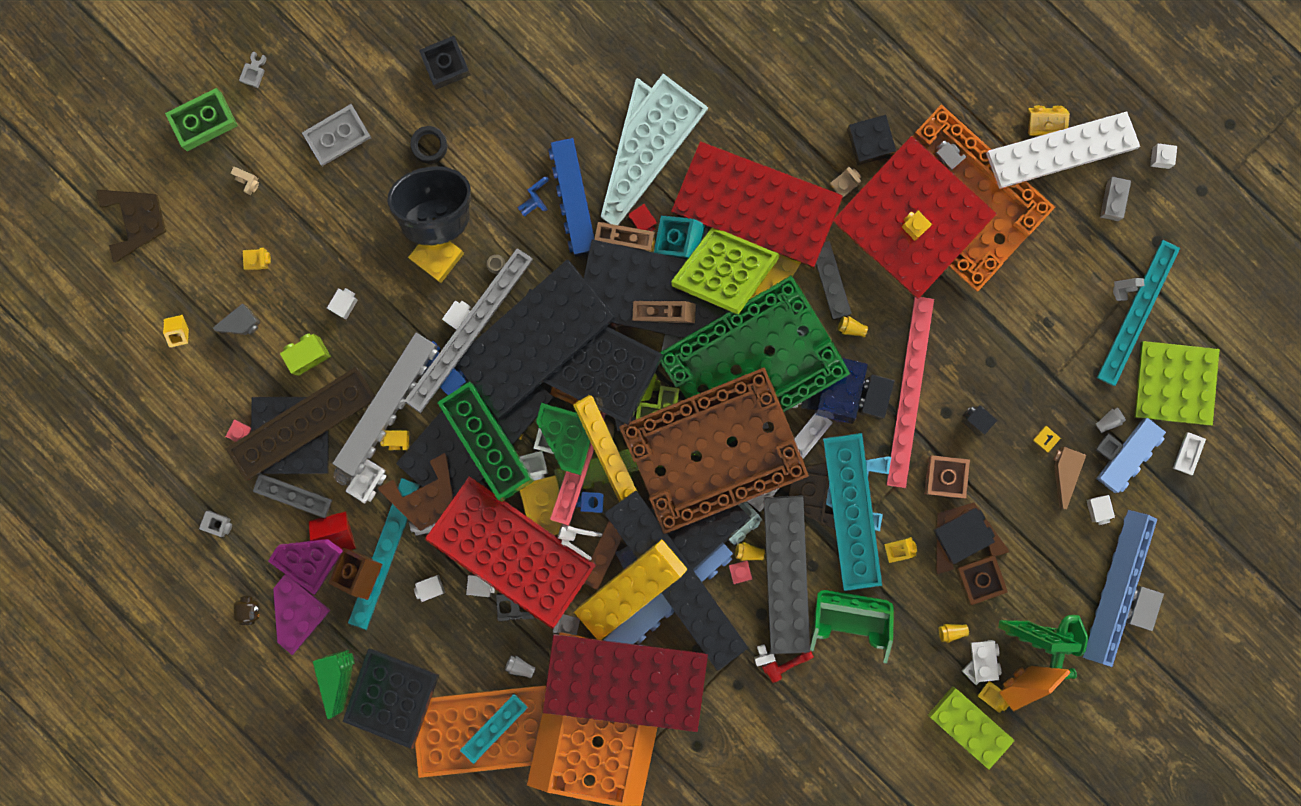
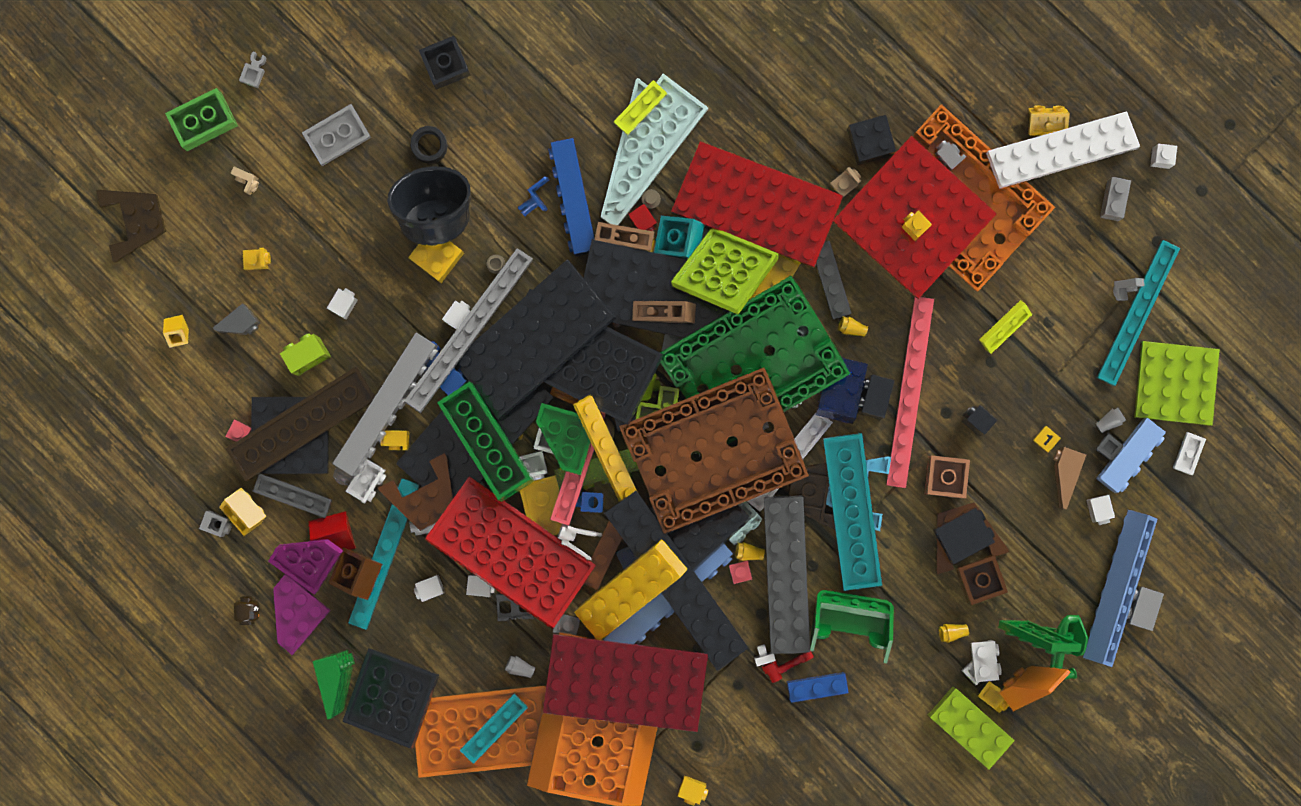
black plate [801,391,822,411] -> none
yellow bracket [884,537,917,563] -> none
none -> yellow brick [219,488,266,536]
none -> neon yellow plate [614,80,667,136]
none -> dark tan plate [642,189,661,209]
none -> yellow brick [678,776,708,806]
none -> blue brick [786,672,849,703]
none -> neon yellow plate [979,300,1032,354]

